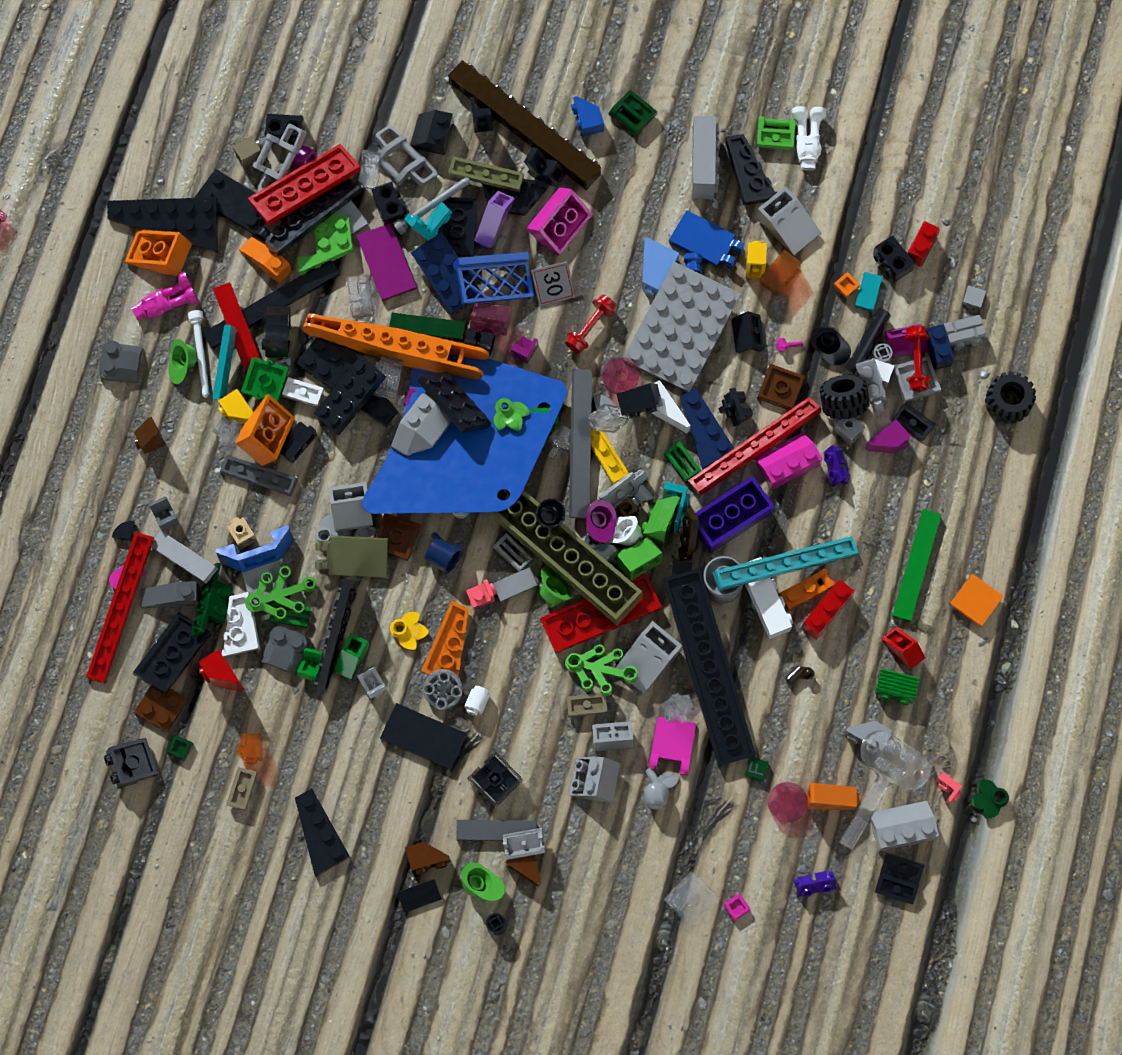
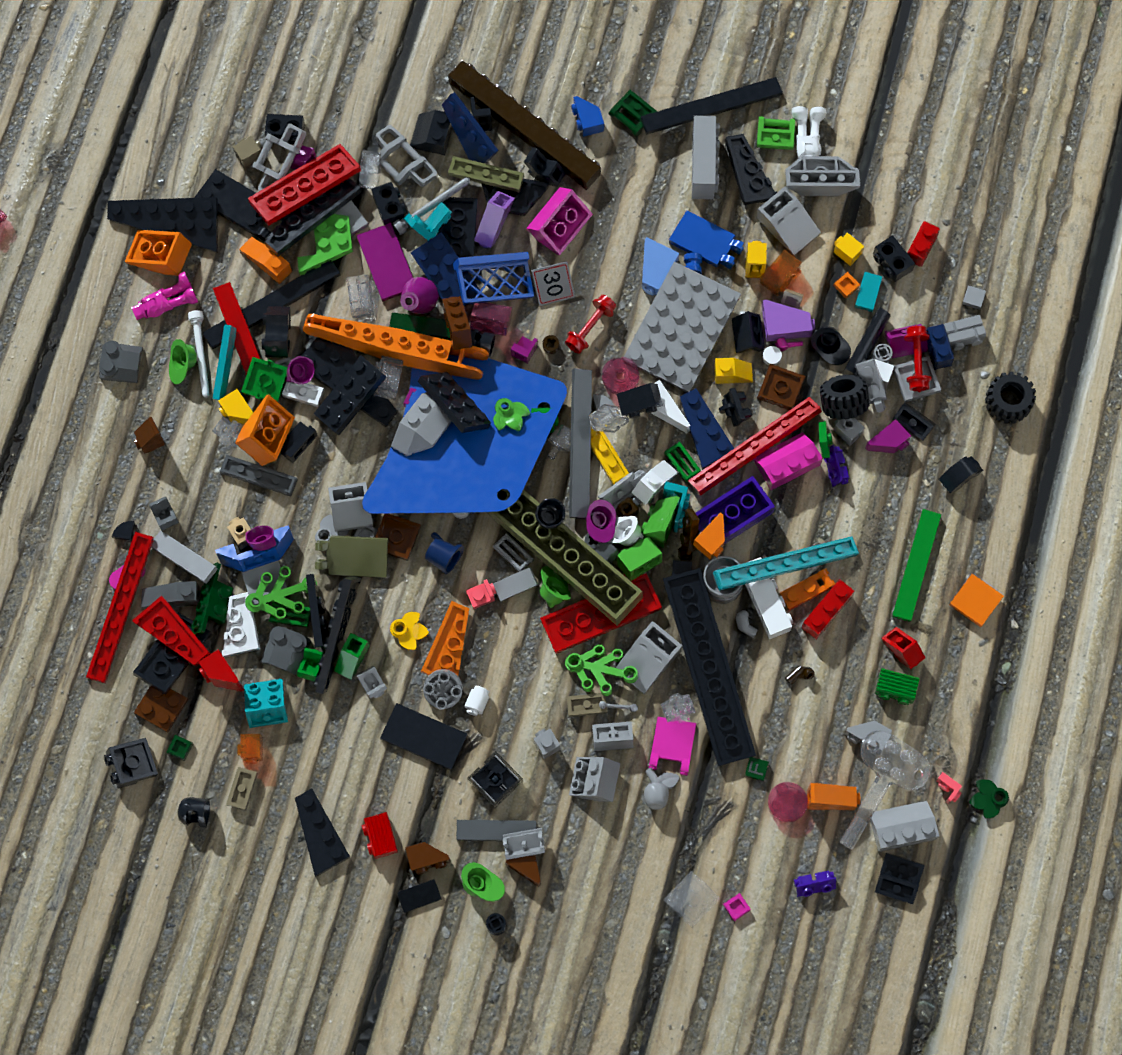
none -> red wing [132,596,211,666]
none -> black helmet [178,797,210,828]
none -> teal bracket [244,679,288,728]
none -> magenta hat [245,525,276,551]
none -> magenta hat [287,356,315,385]
none -> black wing [306,574,327,648]
none -> red brick [362,812,398,859]
none -> magenta cone [400,277,439,314]
none -> dark blue wing [442,93,499,164]
none -> reddish brown arch [442,296,472,350]
none -> light grey brick [533,729,561,759]
none -> dark brown bush [542,335,559,354]
none -> light grey hinge [599,701,638,712]
none -> white slope [631,460,678,505]
none -> black tile [640,77,783,135]
none -> orange slope [693,512,725,560]
none -> yellow slope [714,358,753,384]
none -> light grey arm [736,610,758,638]
none -> medium lavender slope [762,300,815,342]
none -> white tile [763,346,782,365]
none -> dark tan plate [781,289,803,309]
none -> light grey wedge [785,156,860,196]
none -> green plate [819,421,833,458]
none -> yellow brick [834,233,864,266]
none -> black brick [938,456,984,494]

